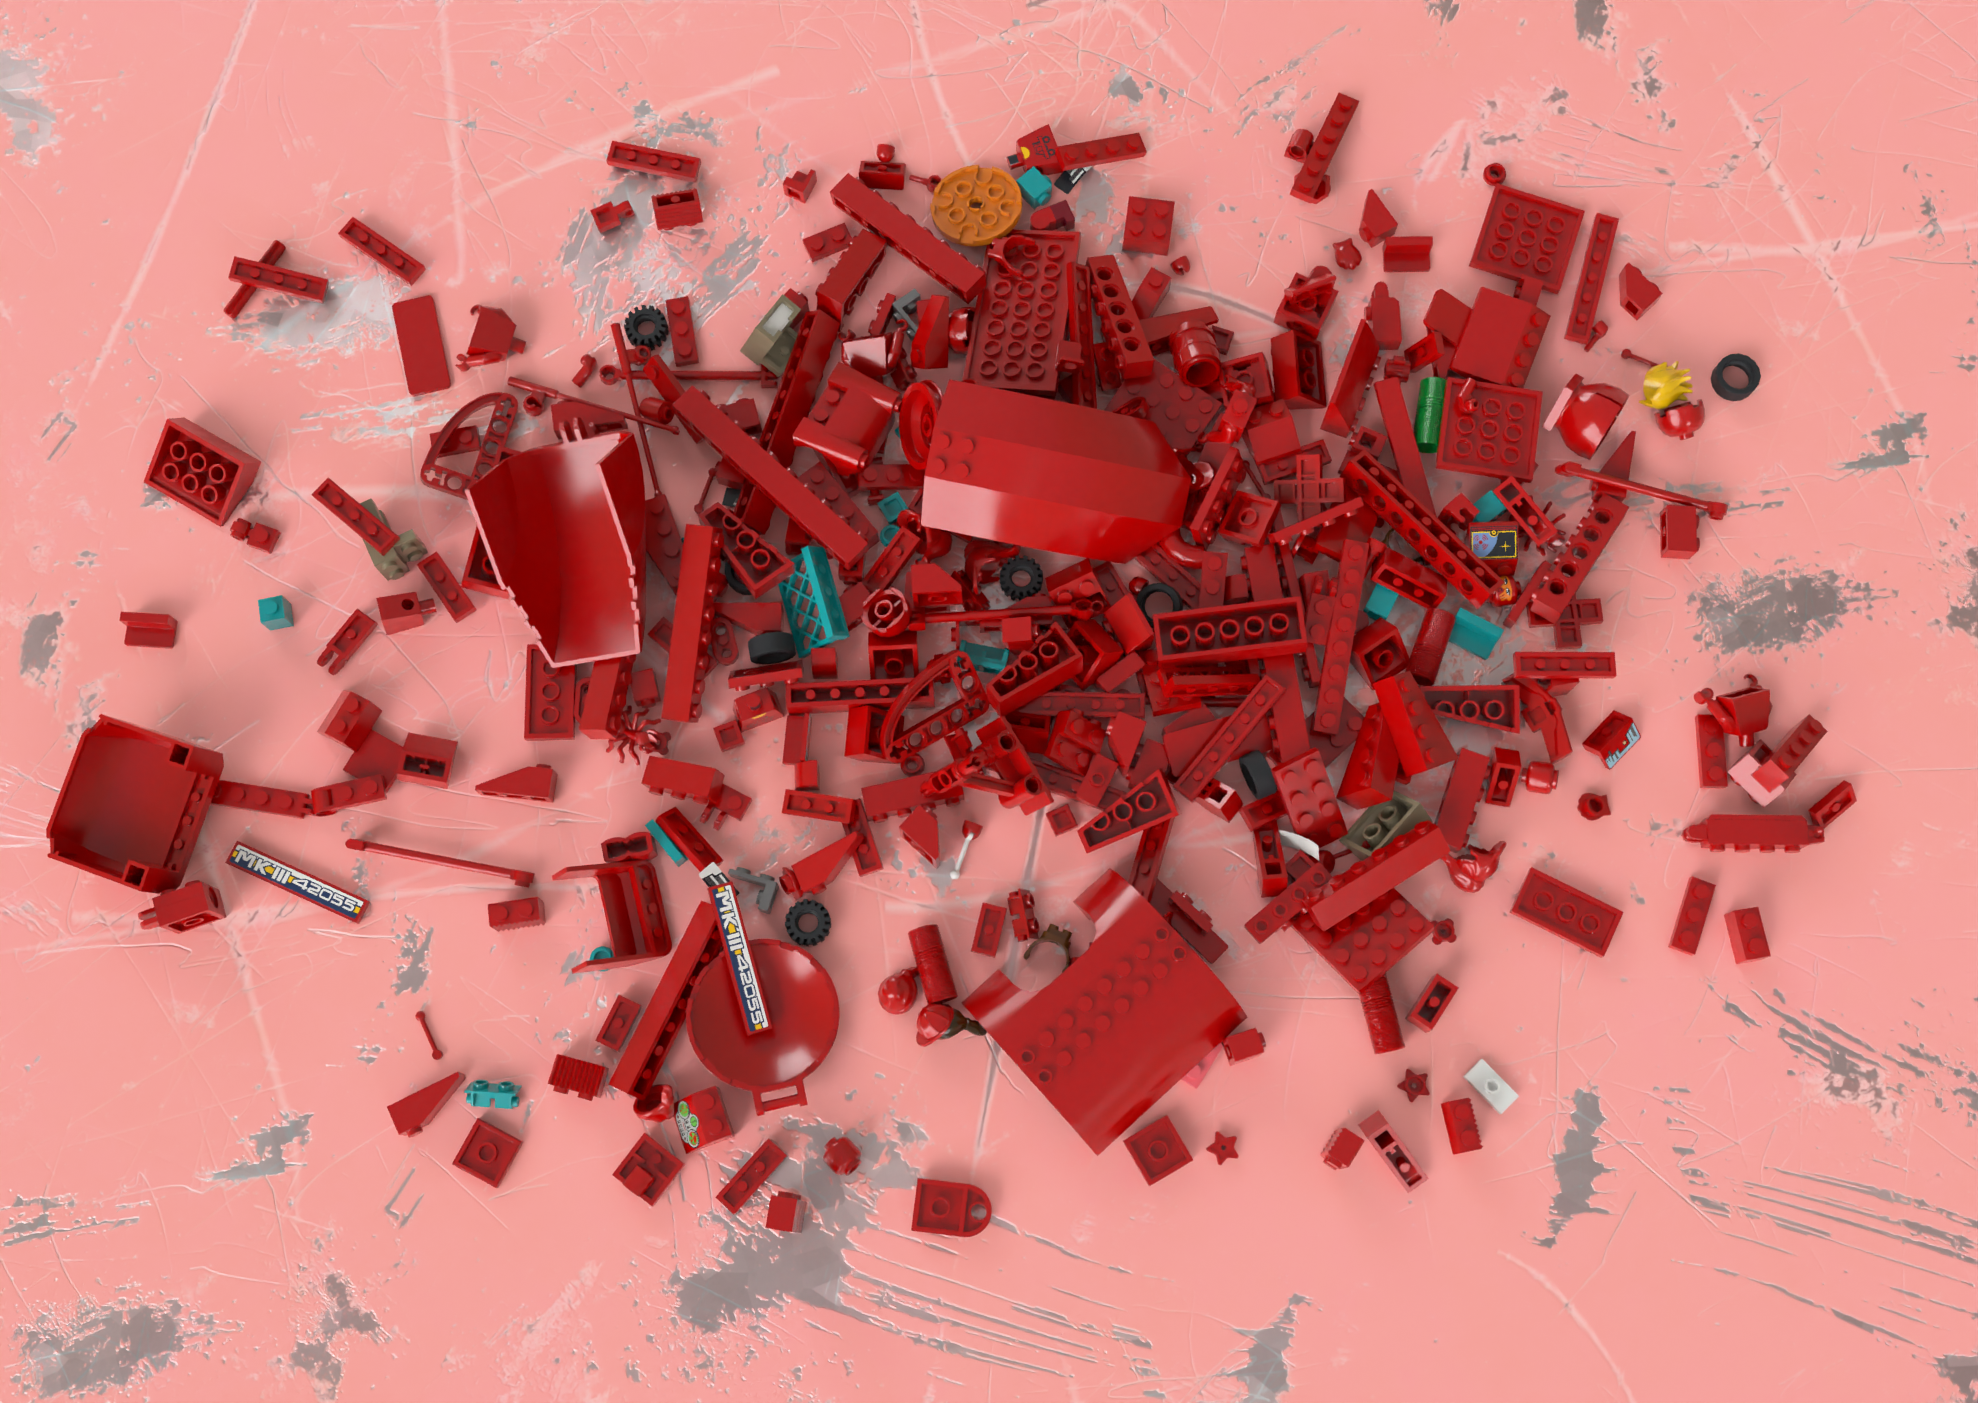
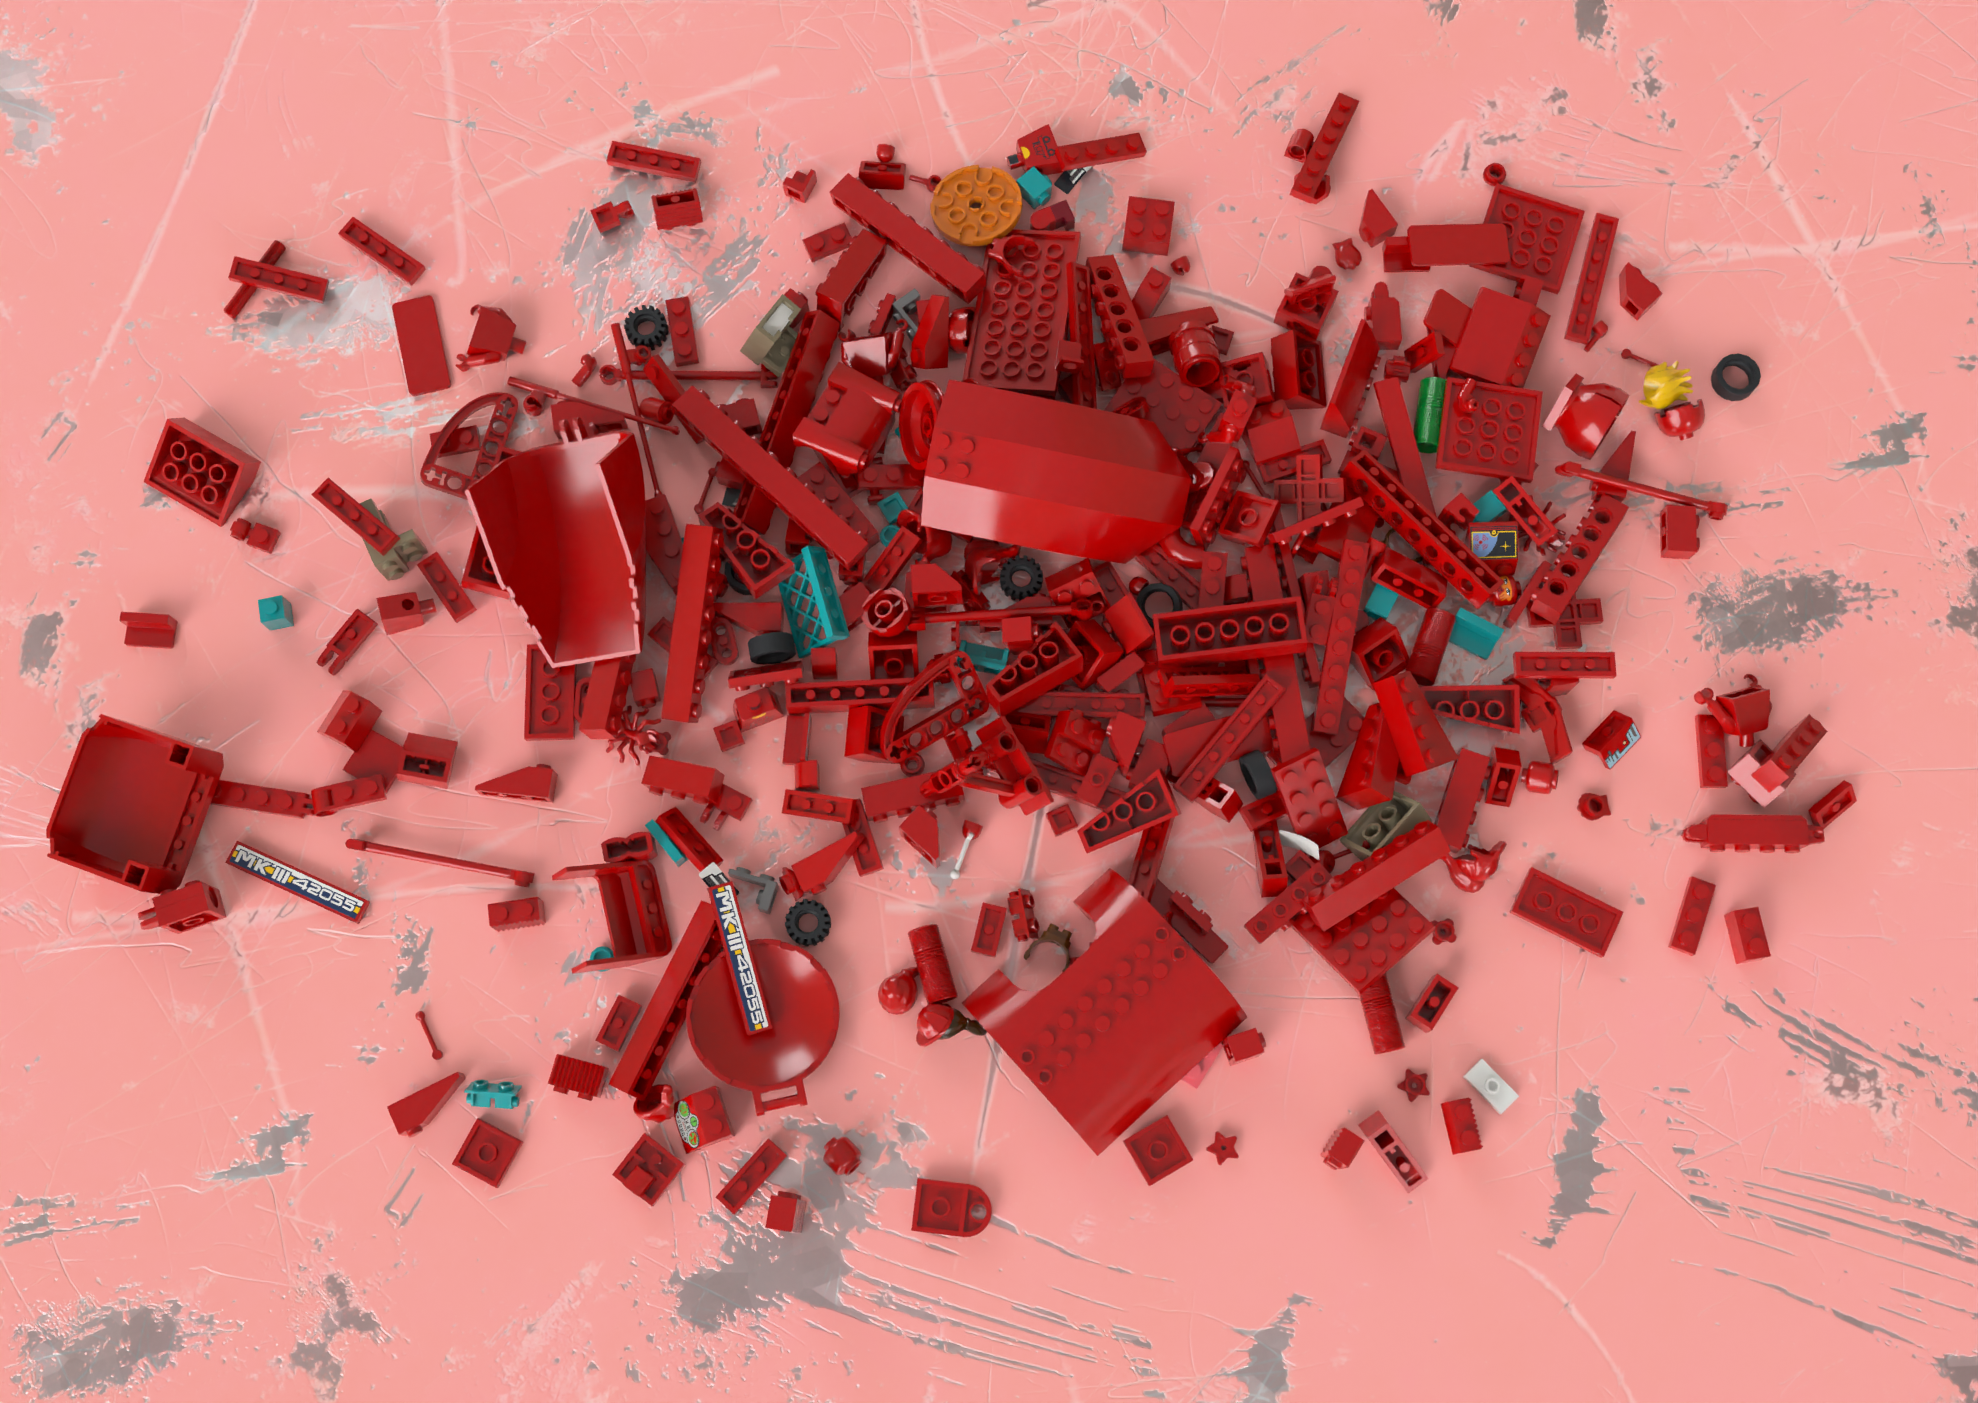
none -> red piece [1407,223,1510,266]

